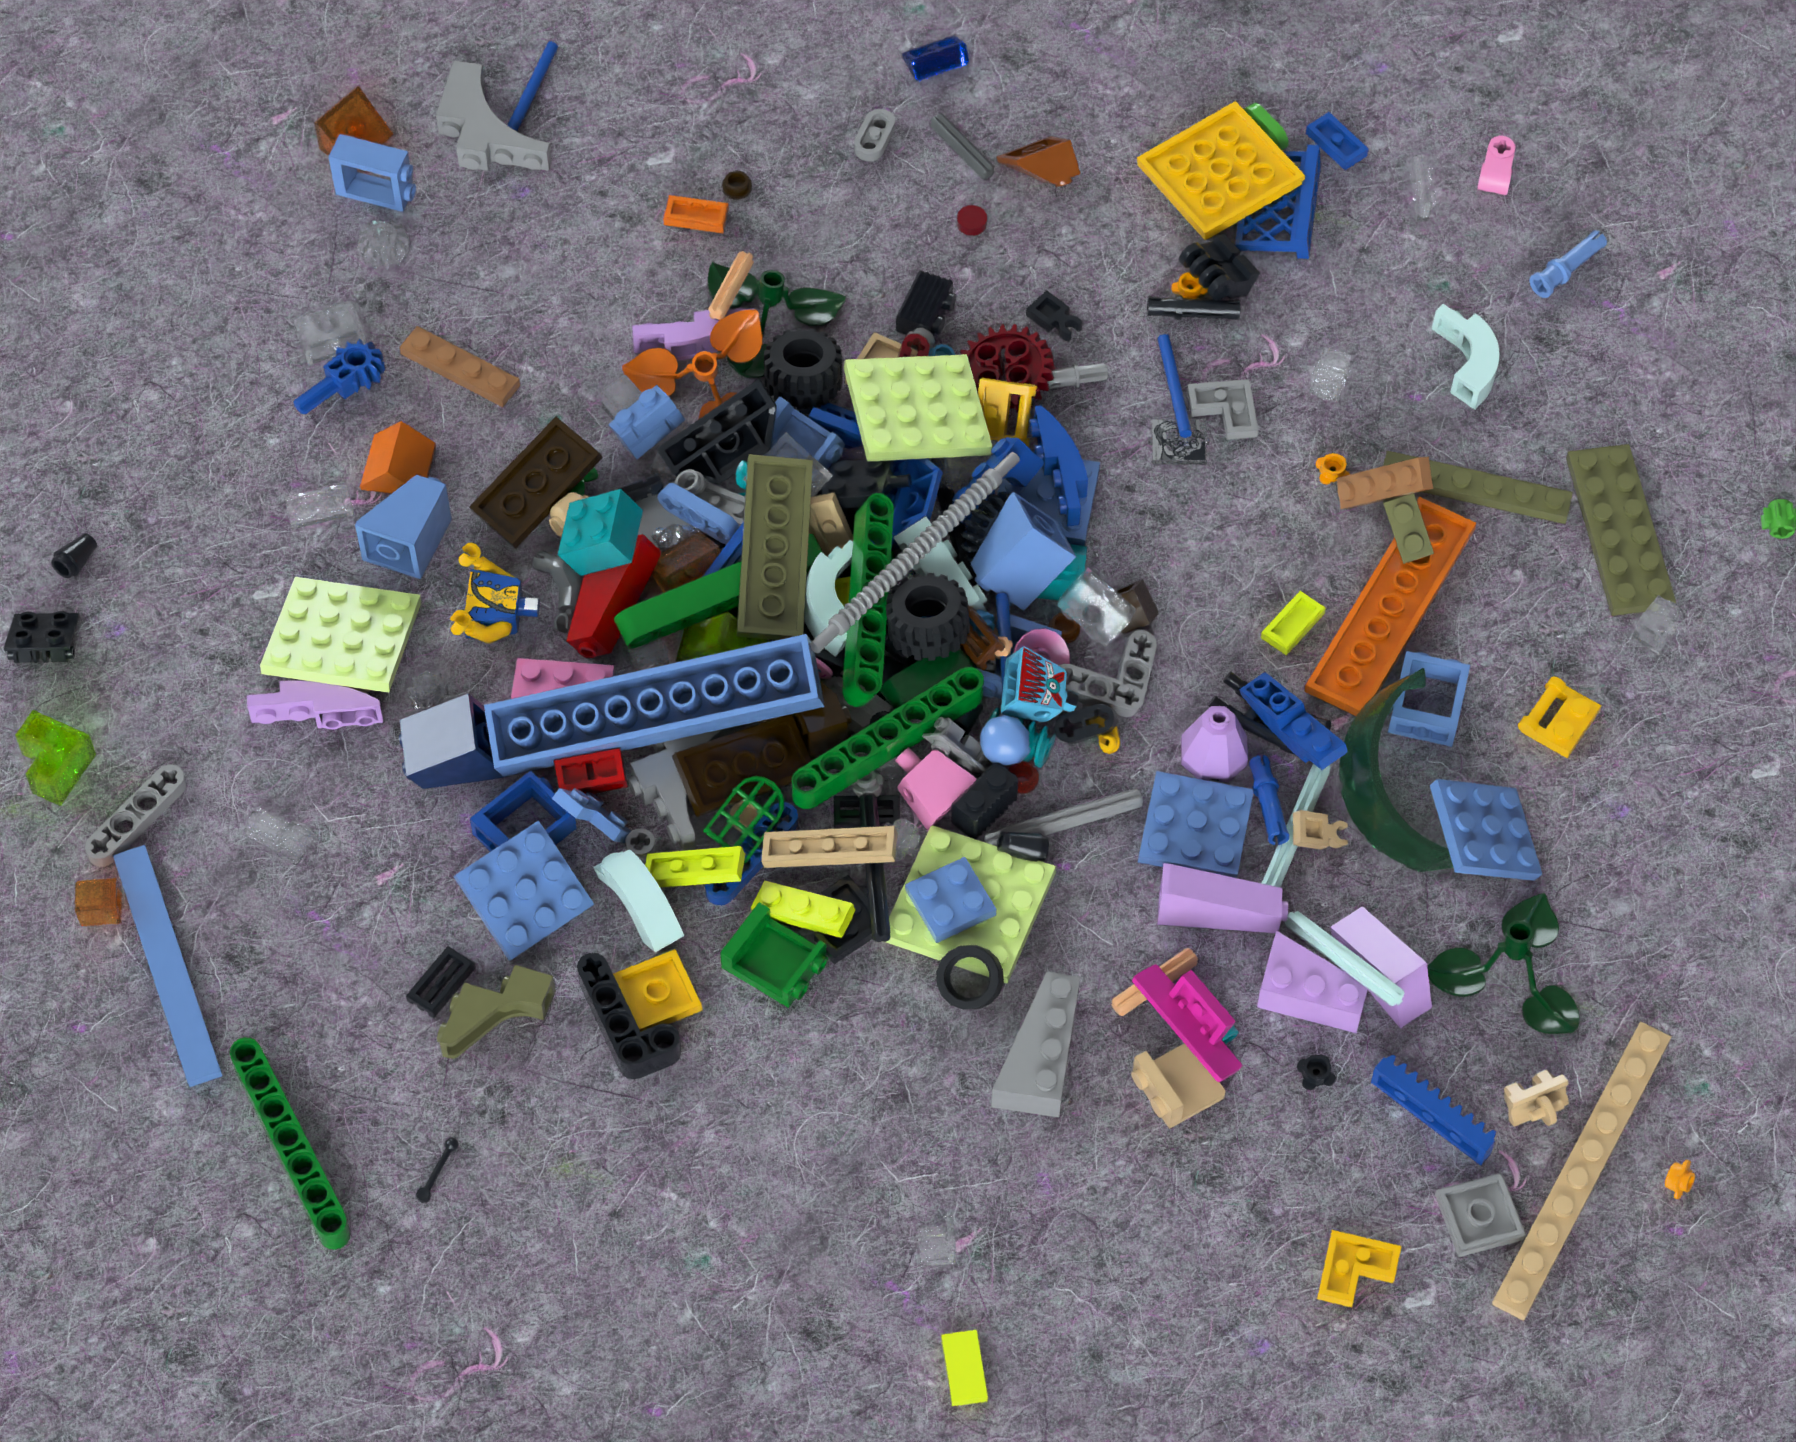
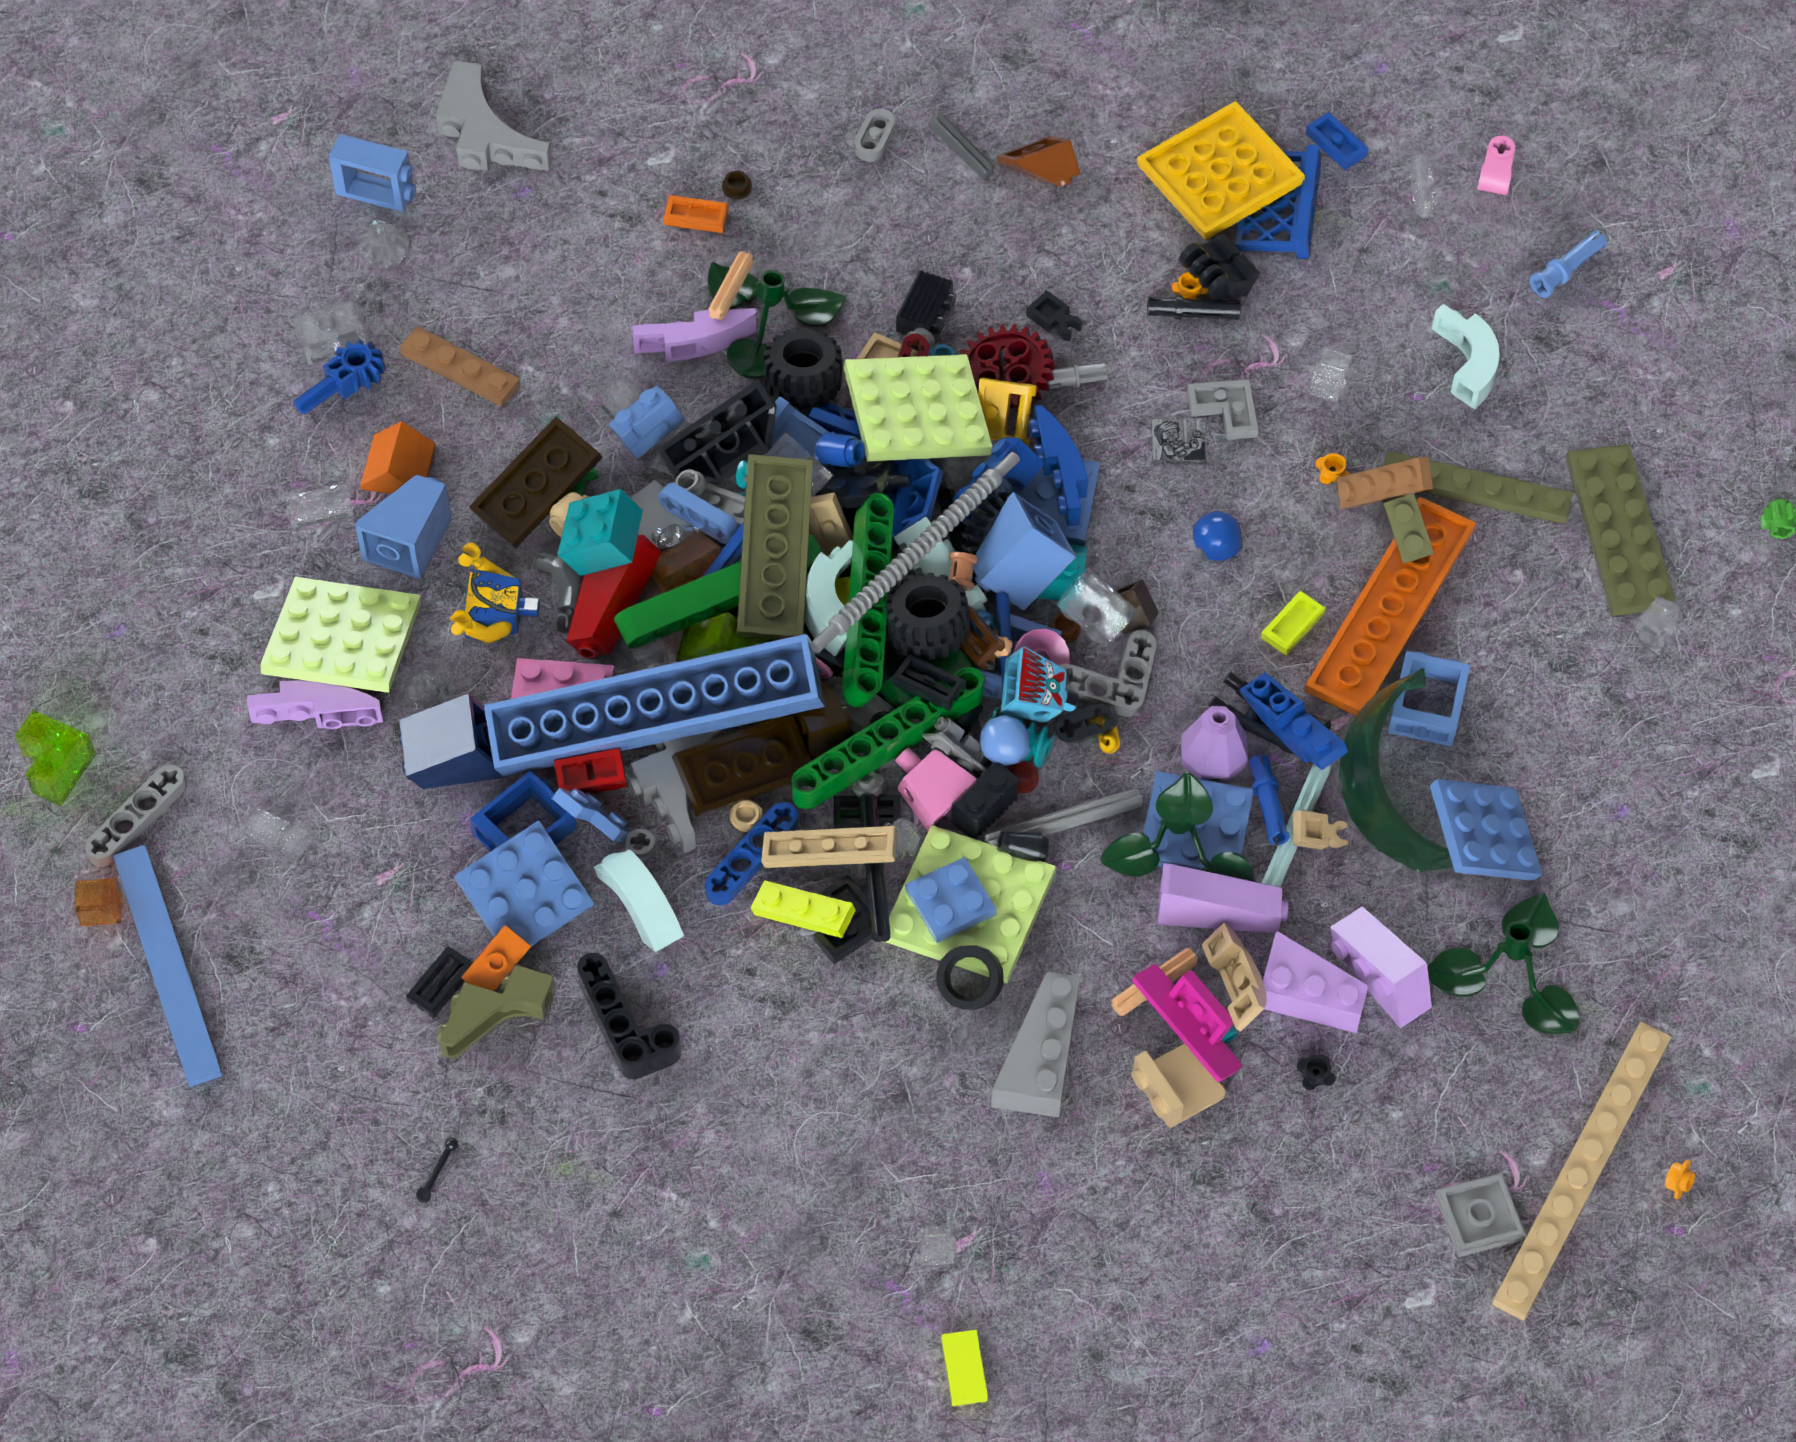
black hinge [4,611,79,663] -> none
black cone [51,533,97,578] -> none
green beam [230,1037,351,1250] -> none
clear orange slope [314,86,394,156] -> none
blue bar [507,41,558,131] -> none
black axle [606,475,664,502] -> none
yellow plate [613,949,702,1032] -> none
orange plant [622,309,763,419] -> none
neon yellow plate [645,846,745,888] -> none
green window [703,776,784,864] -> none
green panel [720,902,828,1008] -> none
clear blue slope [902,35,969,81] -> none
dark red tile [957,205,987,236] -> none
blue bar [1157,334,1192,438] -> none
bright green plate [1244,103,1289,150] -> none
light aqua axle [1285,911,1405,1006] -> none
yellow plate [1317,1230,1401,1307] -> none
blue gear [1371,1054,1496,1166] -> none
tan hips [1504,1070,1569,1127] -> none
yellow plate [1518,676,1602,758] -> none
none -> orange plate [461,925,531,991]
none -> blue brick [815,433,865,468]
none -> black tile [892,654,966,711]
none -> nougat bush [948,552,978,591]
none -> dark green plant [1100,771,1256,882]
none -> blue hair [1193,511,1242,561]
none -> tan slope [1202,922,1267,1032]

